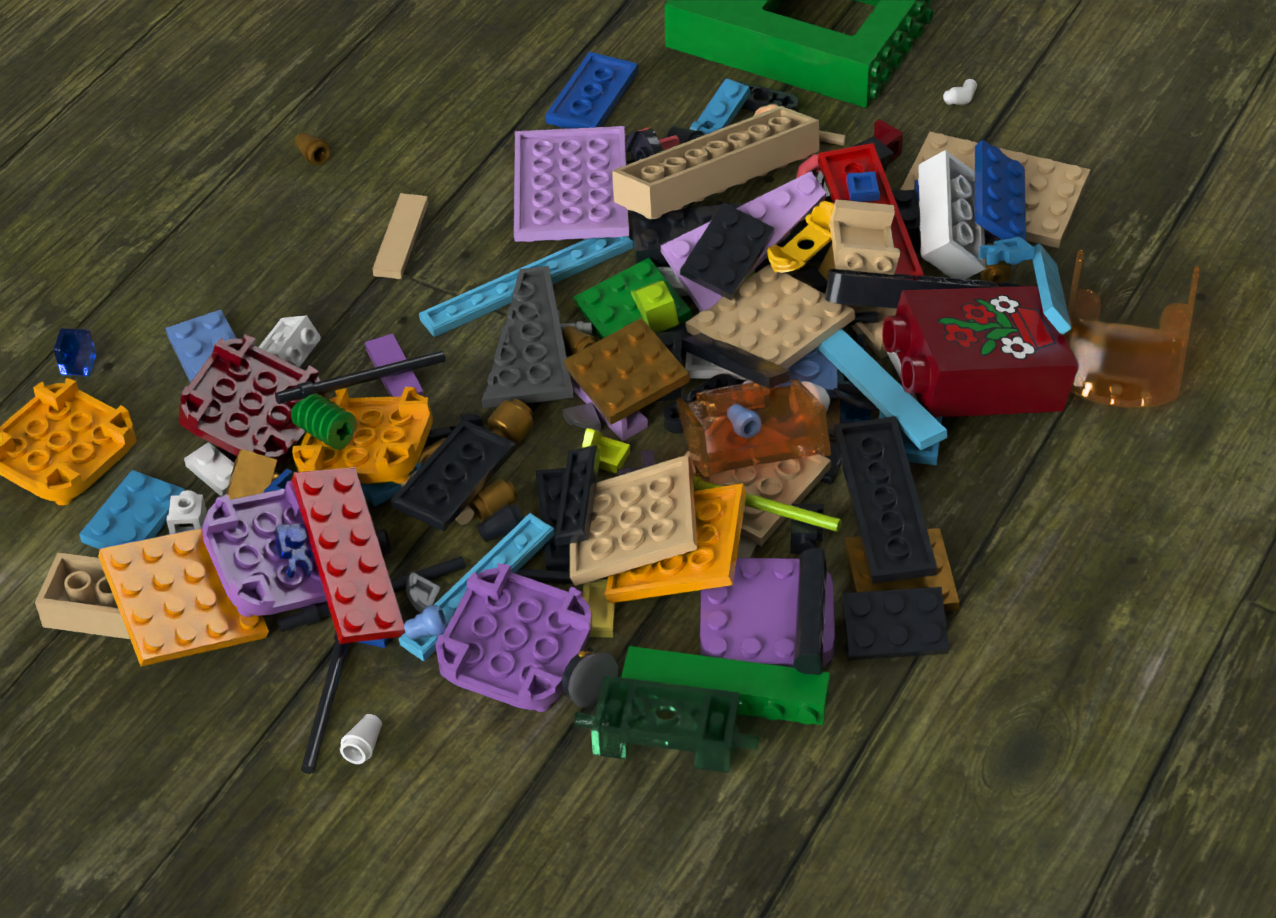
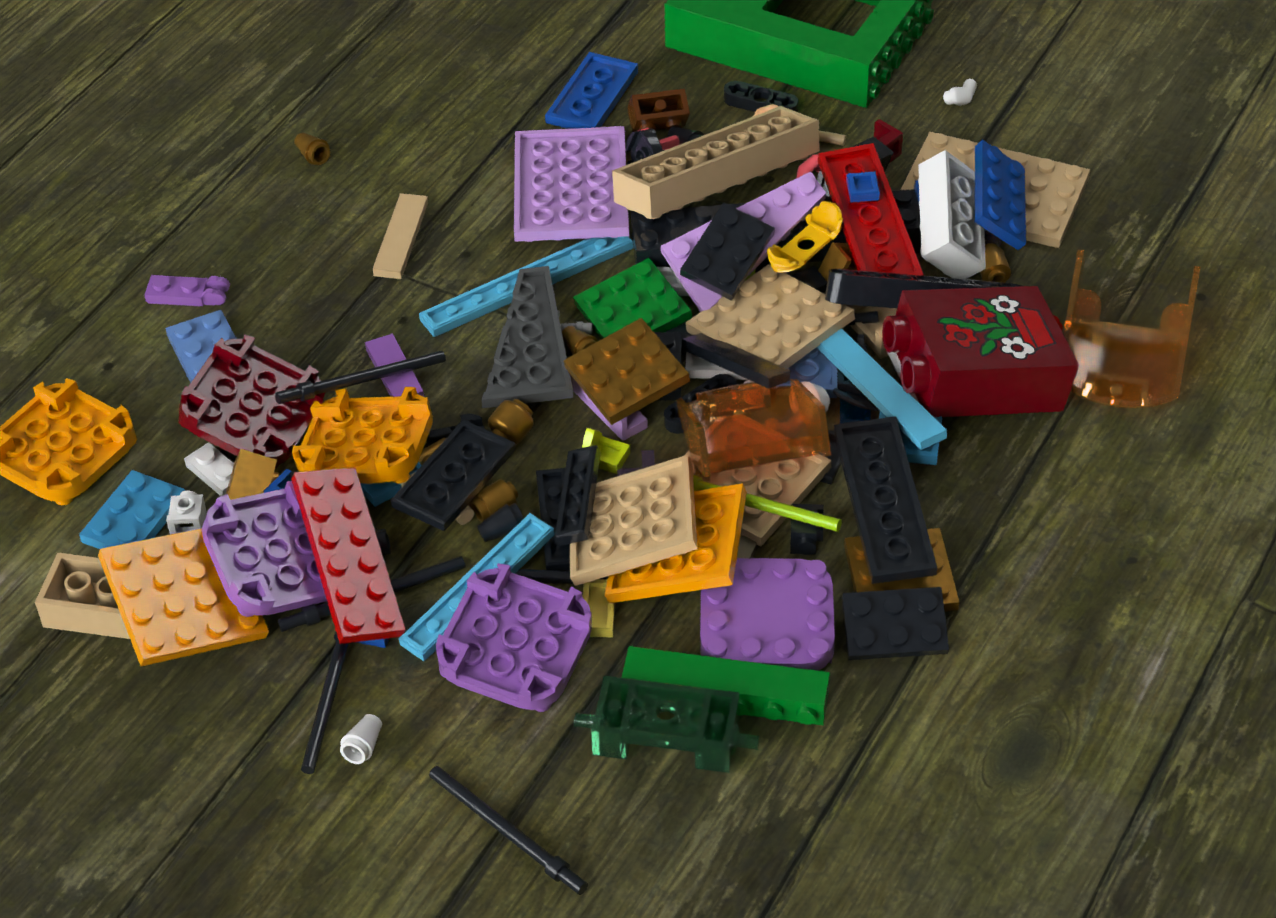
clear blue panel [54,328,96,376] -> none
white bracket [258,315,321,368] -> none
clear blue plate [274,524,314,578] -> none
green piece [291,394,357,450] -> none
medium blue piece [404,605,448,640] -> none
dark grey tile [406,572,440,613] -> none
dark grey piece [561,647,619,708] -> none
flat silver tile [563,403,601,431] -> none
lime slope [631,281,679,332] -> none
dark azure plate [690,78,751,135] -> none
medium blue piece [727,404,762,438] -> none
black brick [793,548,827,675] -> none
tan panel [830,199,900,275] -> none
dark azure plate [978,237,1035,265] -> none
medium azure tile [1032,243,1072,334] -> none
none -> medium lavender hinge [144,275,230,306]
none -> black bar [429,766,588,895]
none -> reddish brown brick [627,88,690,132]

